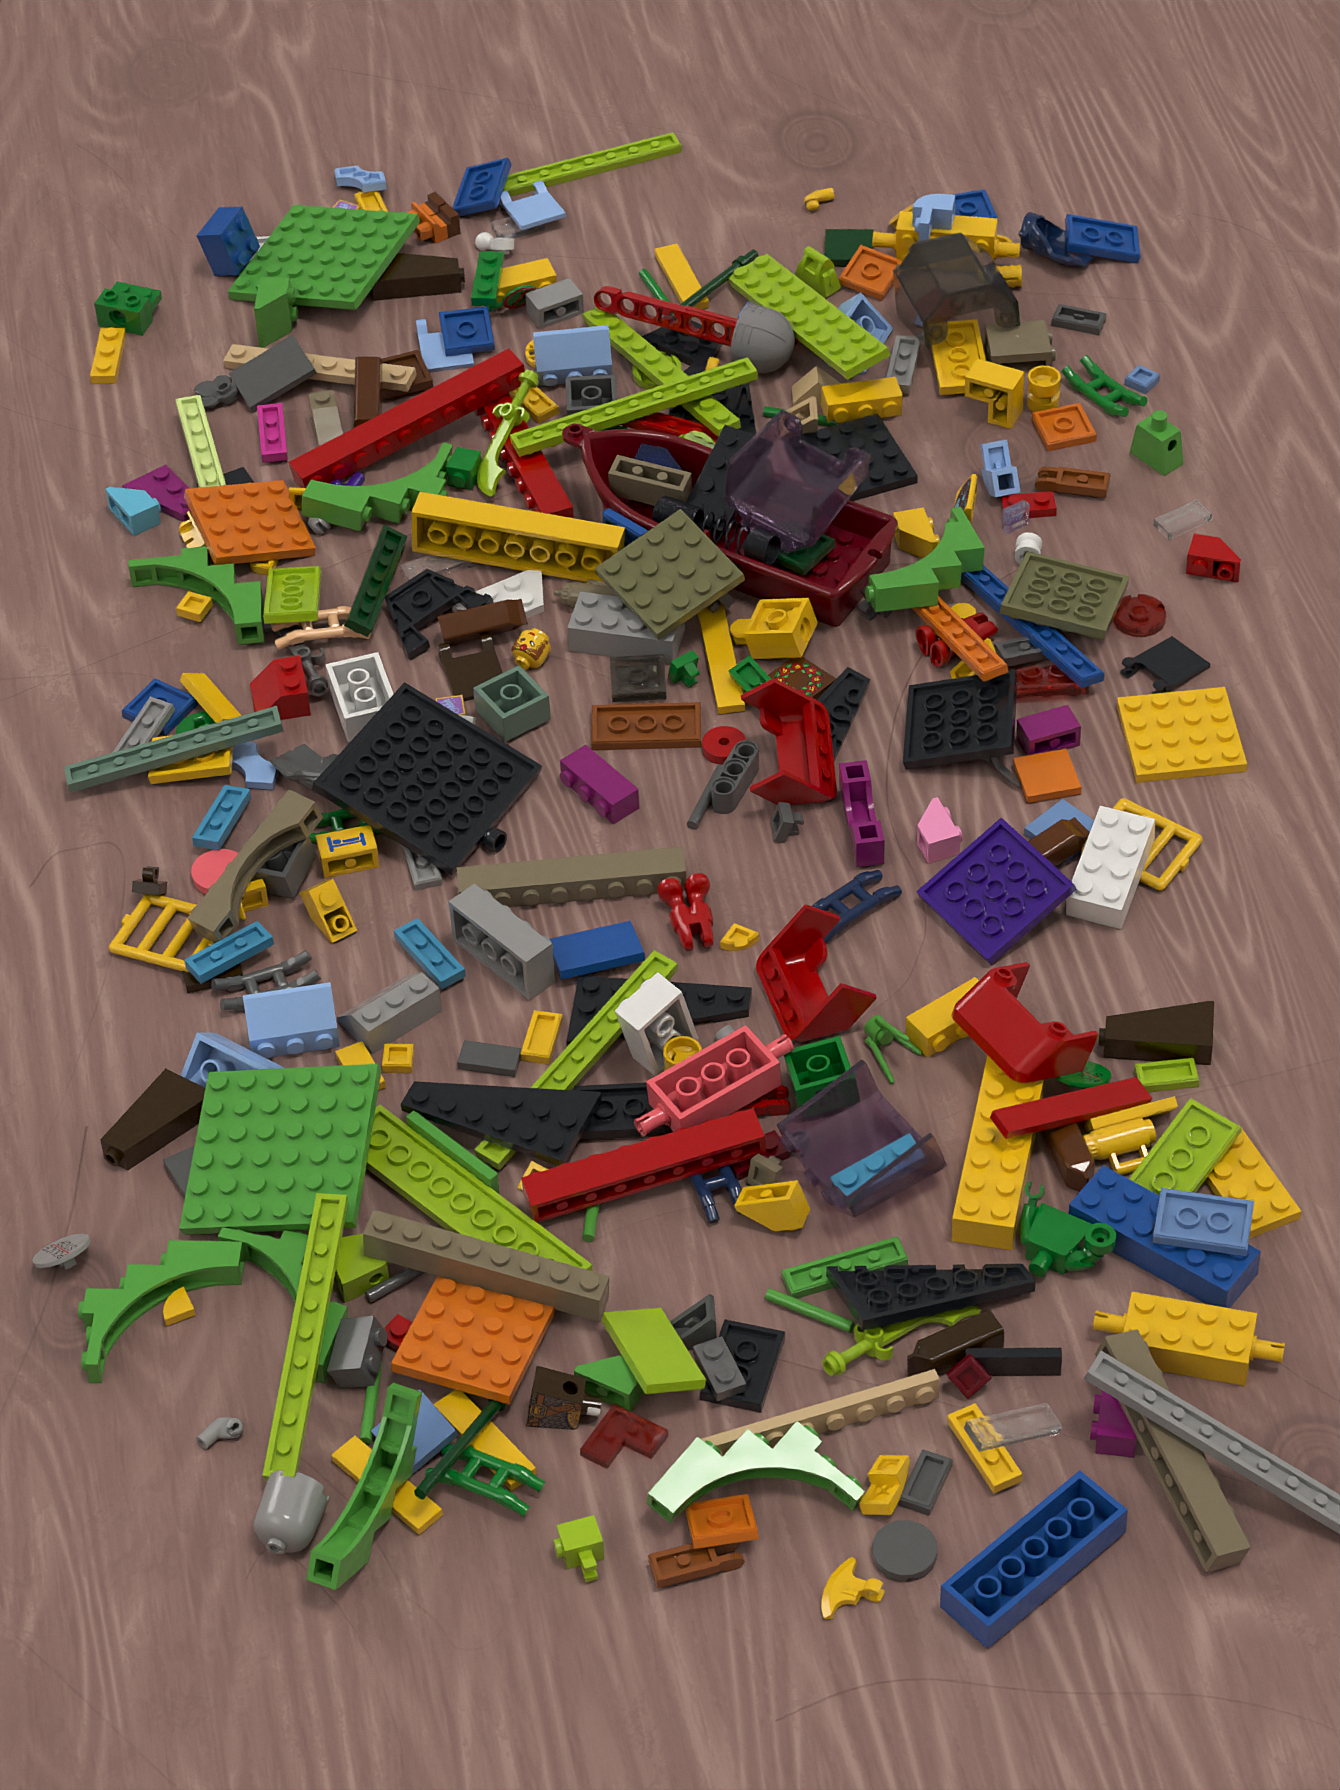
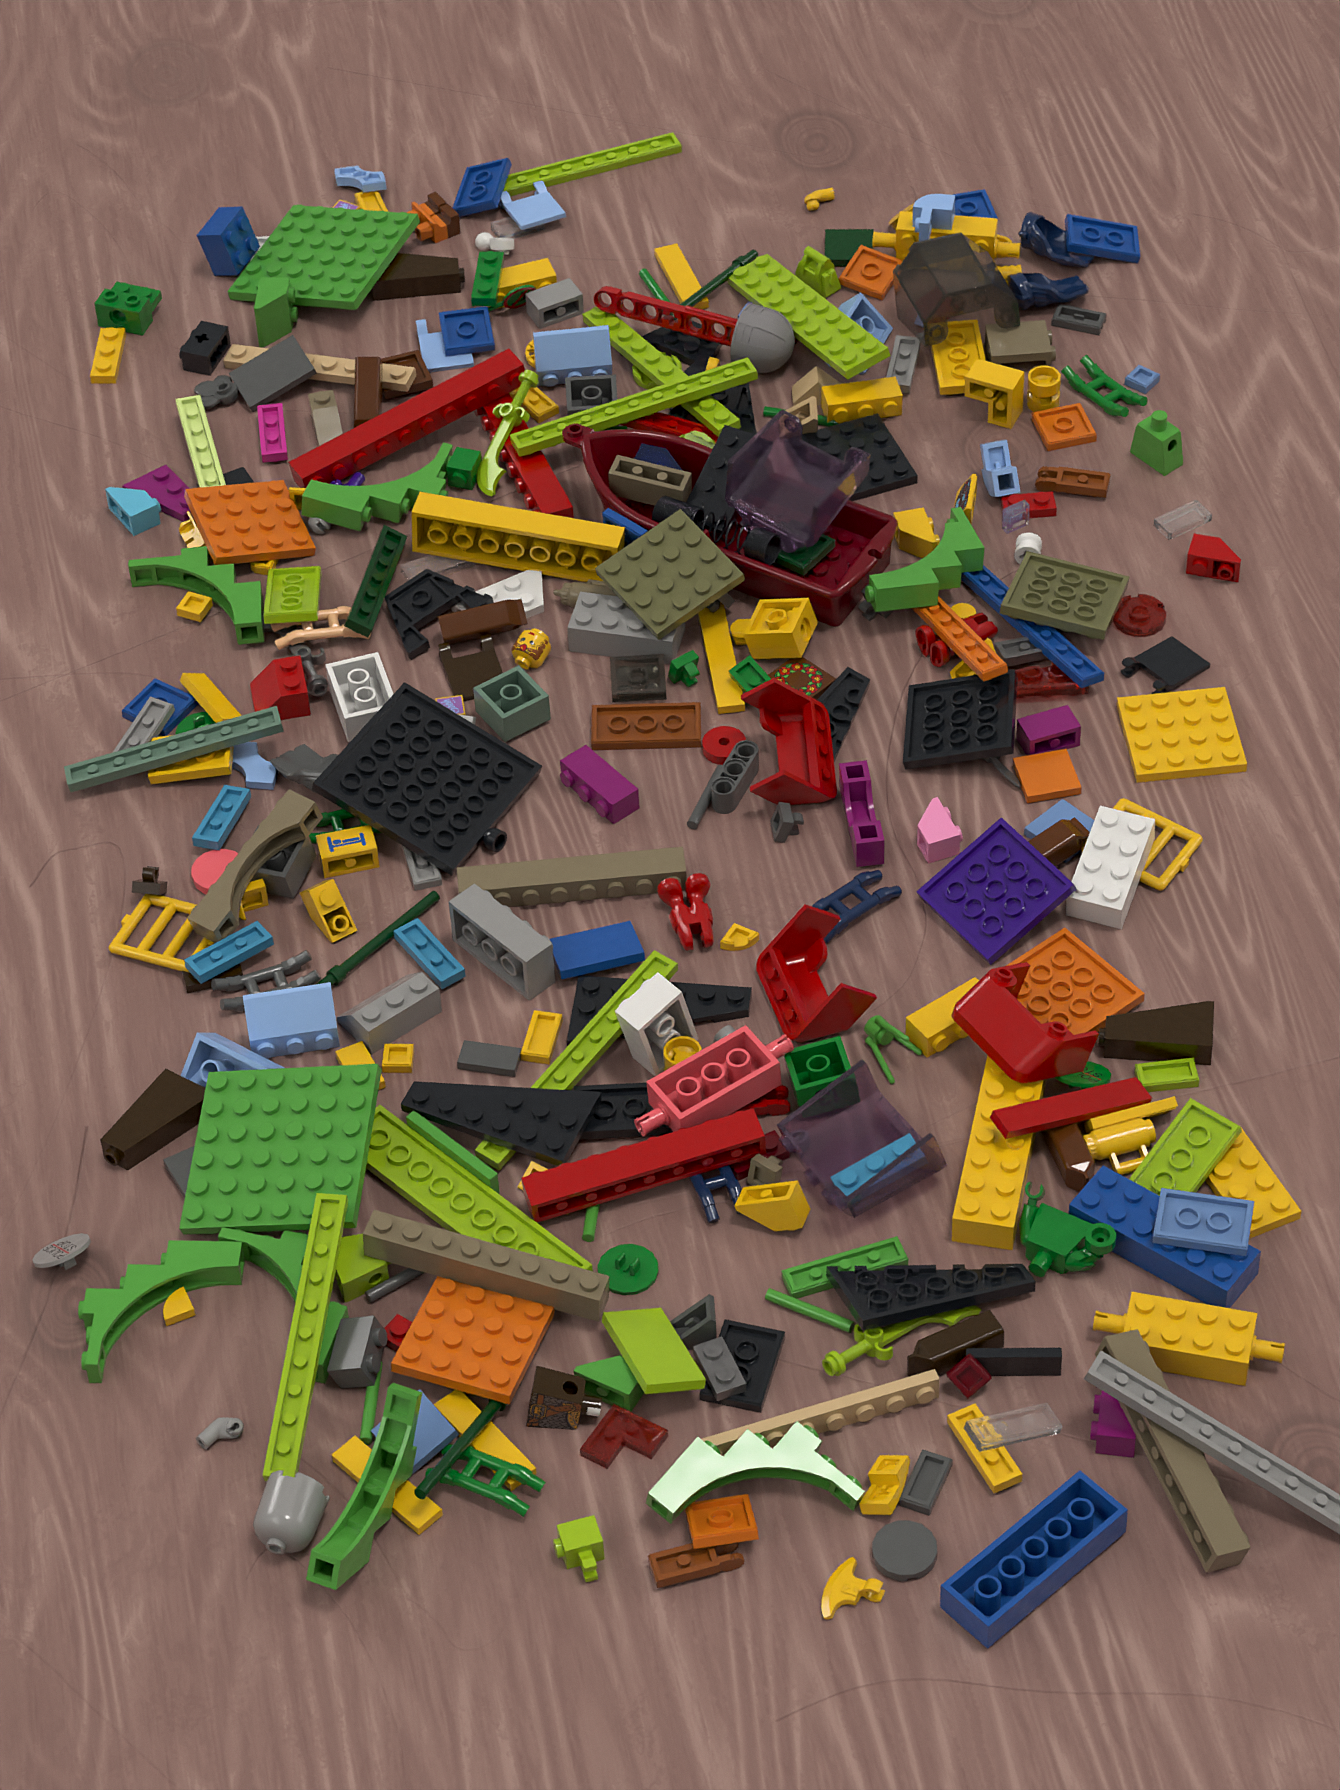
none -> black brick [179,321,231,376]
none -> dark green bar [317,891,440,986]
none -> green piece [597,1244,659,1295]
none -> orange plate [1006,927,1145,1035]
none -> dark blue hair [1007,272,1089,310]

